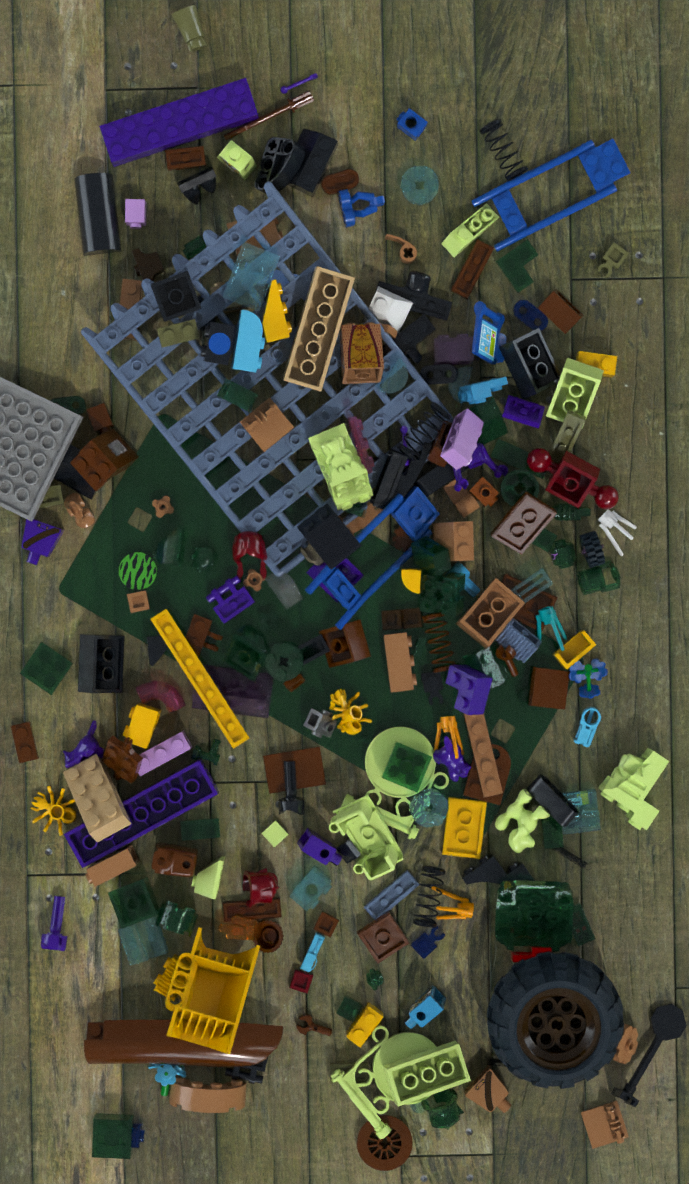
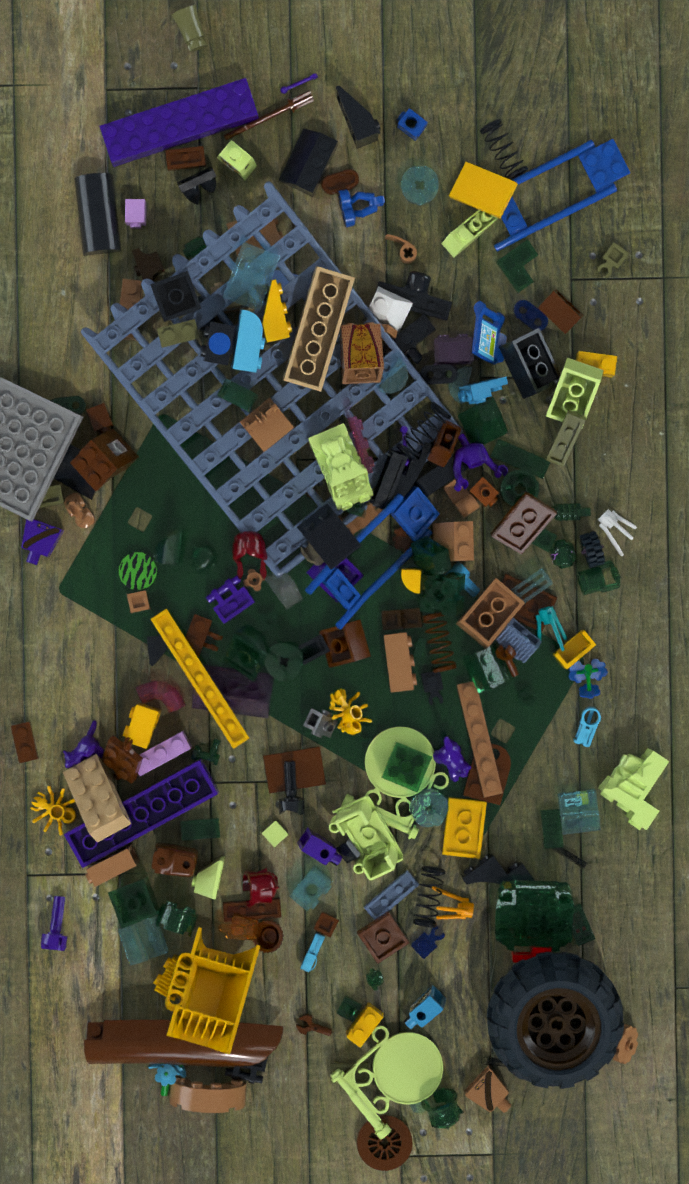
clear green plate [20,642,74,695] -> none
black slope [78,634,125,693] -> none
clear green brick [92,1113,134,1159] -> none
clear blue plate [131,1124,145,1148] -> none
medium nougat plate [152,496,174,518] -> none
black beam [255,137,306,195] -> none
reddish brown plate [283,672,306,693] -> none
dark red tile [289,969,313,994] -> none
yellowish green brick [383,1041,471,1107] -> none
light orange plant [434,716,464,759] -> none
lavender brick [440,408,484,470] -> none
dark purple brick [446,665,493,715] -> none
reddish brown tile [451,239,494,300] -> none
yellowish green animal [495,789,550,853] -> none
dark purple bracket [502,395,545,429] -> none
dark red brick [527,448,619,510] -> none
black beam [527,774,579,827] -> none
reddish brown tile [528,667,570,710] -> none
medium nougat hinge [581,1100,629,1149] -> none
black piece [611,1004,687,1108] -> none
none -> black slope [336,86,381,149]
none -> yellow tile [449,162,518,219]

